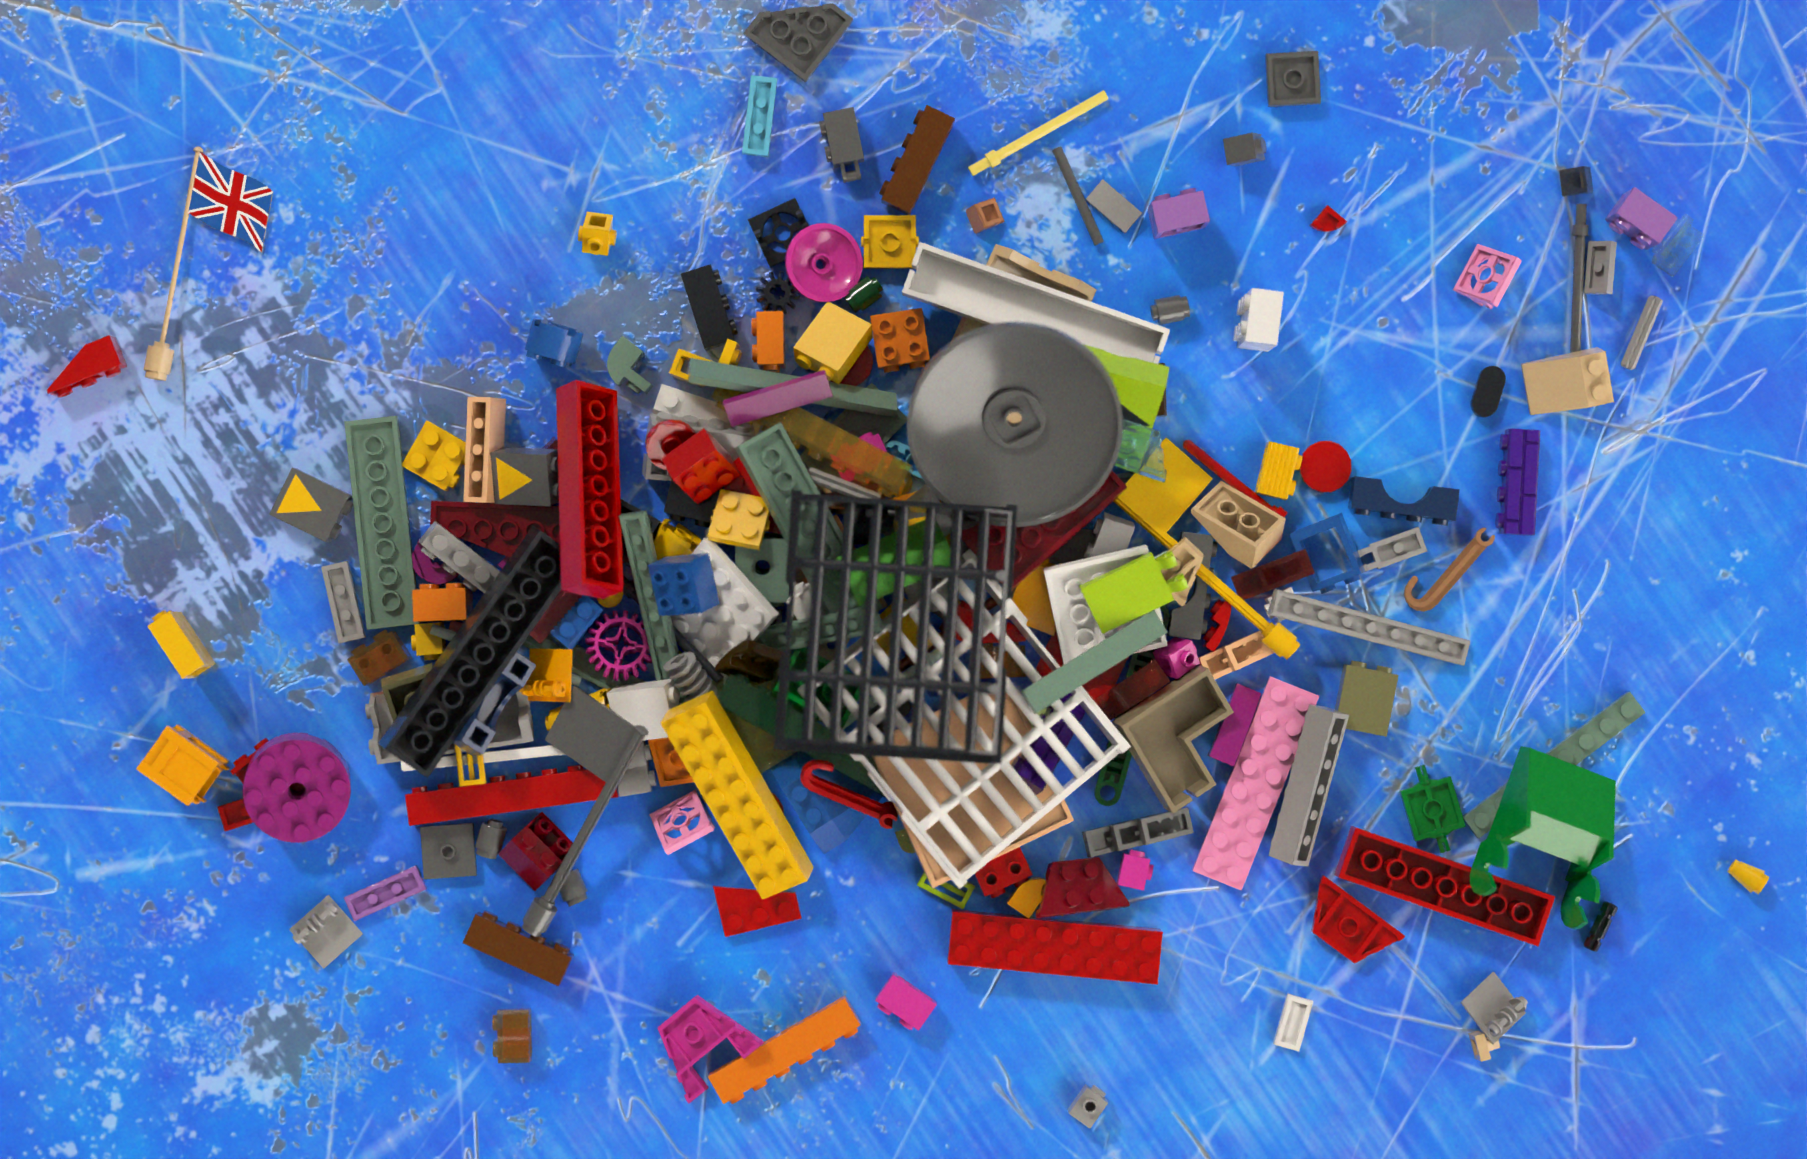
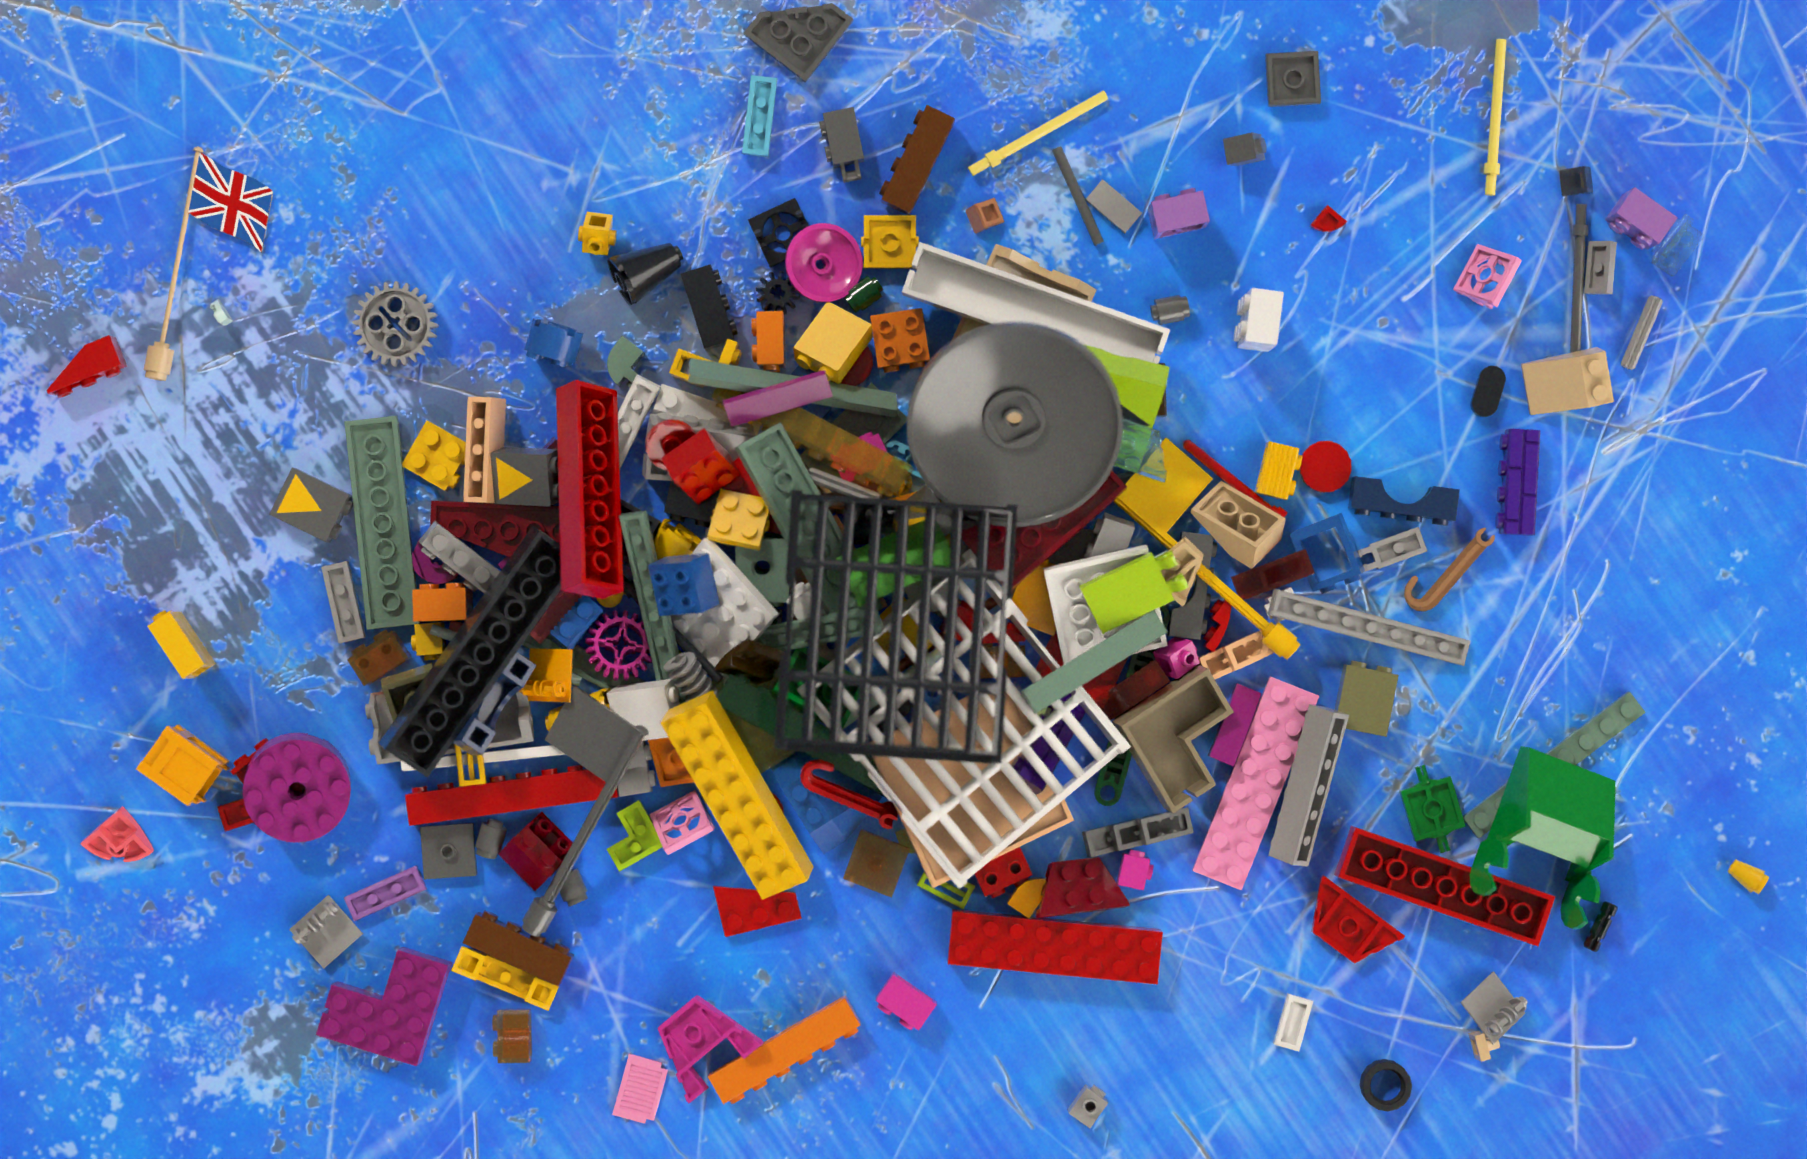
none -> coral brick [80,806,154,862]
none -> light aqua tile [210,299,233,326]
none -> magenta piece [316,947,452,1066]
none -> light grey gear [352,281,439,367]
none -> yellow slope [451,946,559,1011]
none -> black cone [607,243,683,305]
none -> lime plate [607,800,663,872]
none -> bright pink window [612,1053,668,1124]
none -> white tile [618,374,661,468]
none -> clear orange plate [843,829,910,898]
none -> black tyre [1360,1059,1412,1112]
none -> light yellow bar [1484,39,1507,196]

